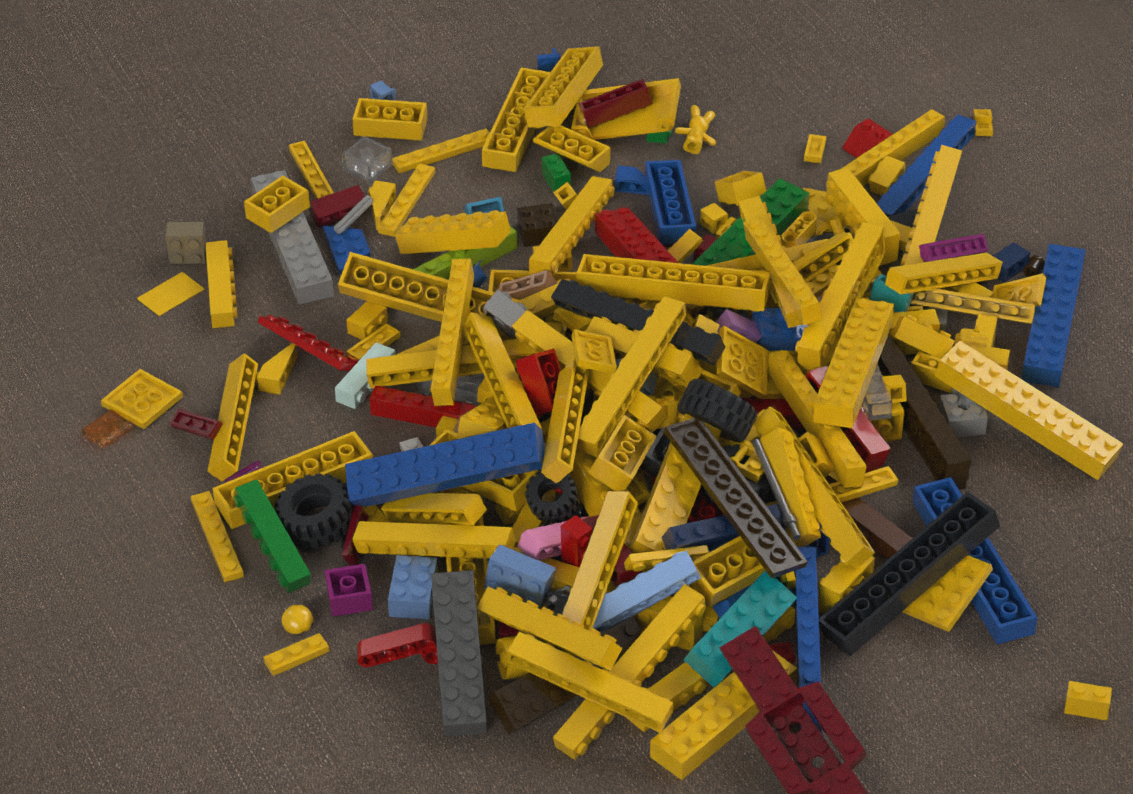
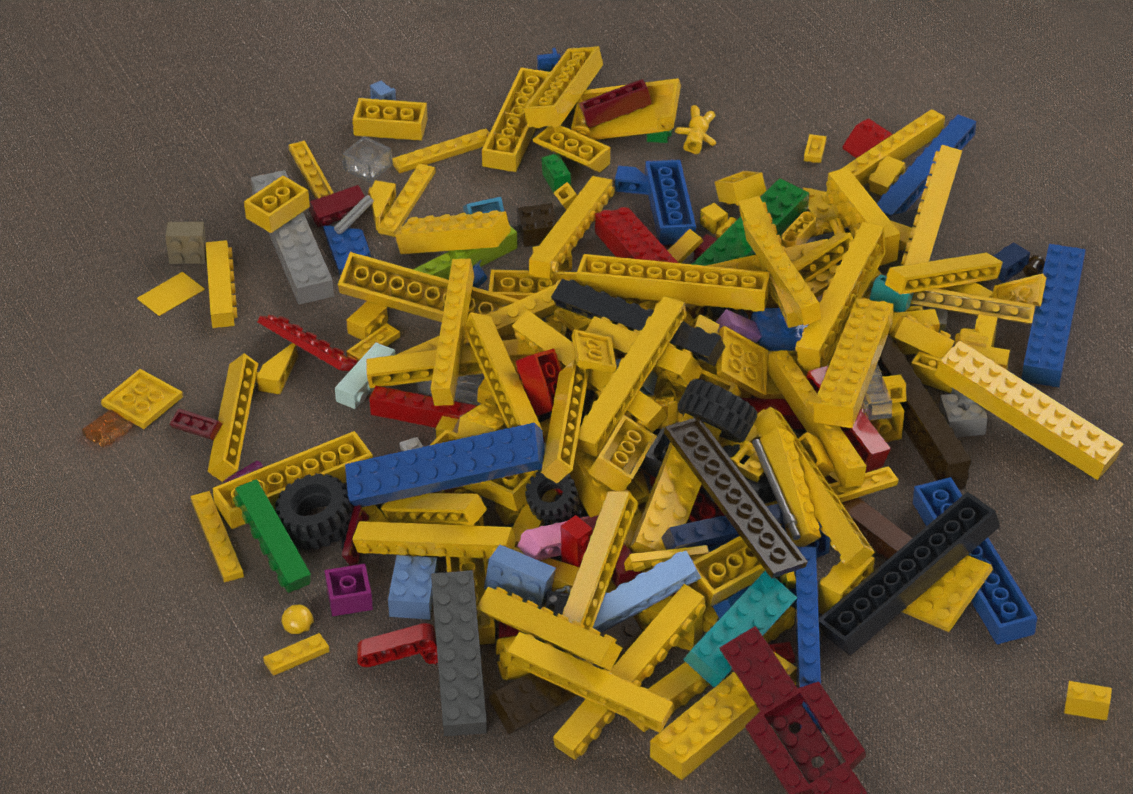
light grey hinge [483,290,527,337] -> none
medium nougat slope [499,270,558,300] -> none
magenta plate [919,234,989,262] -> none
yellow slope [973,109,993,136] -> none

